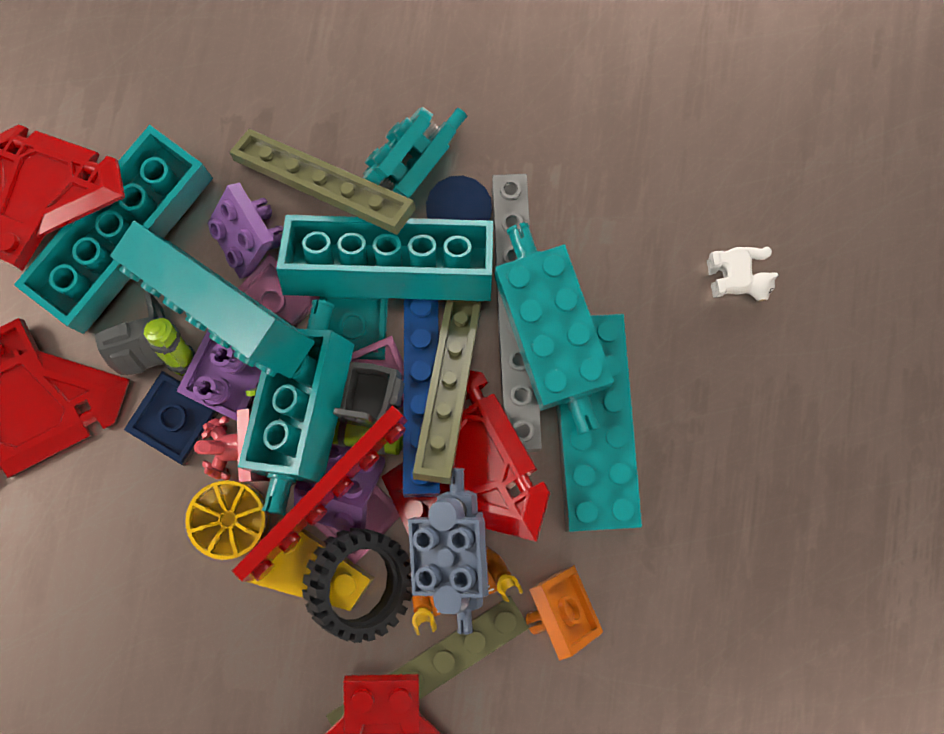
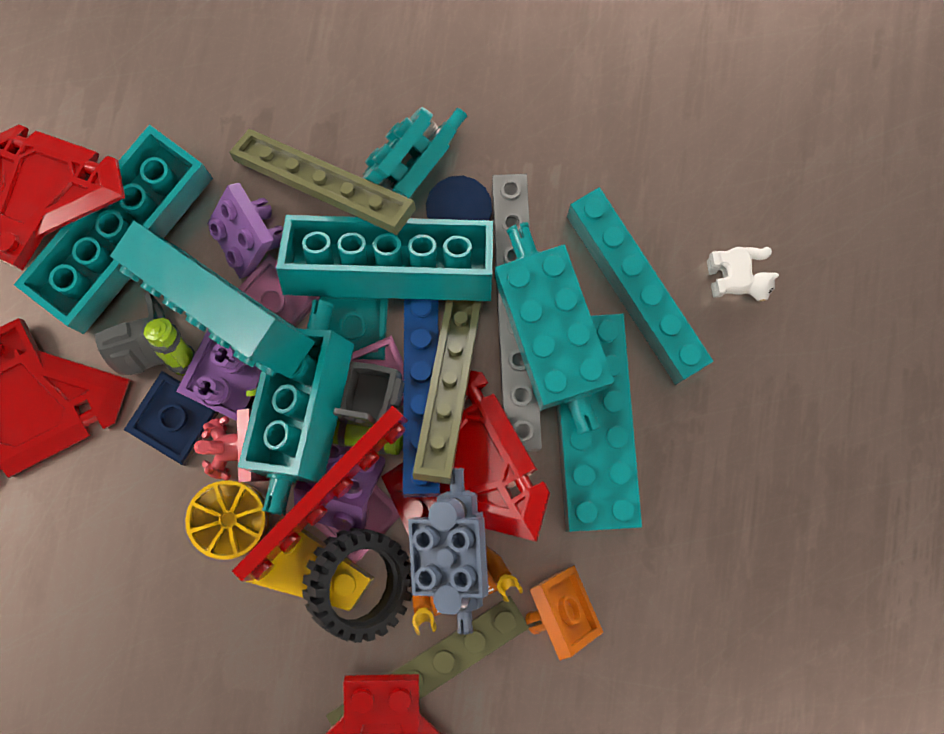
none -> teal brick [567,187,714,385]

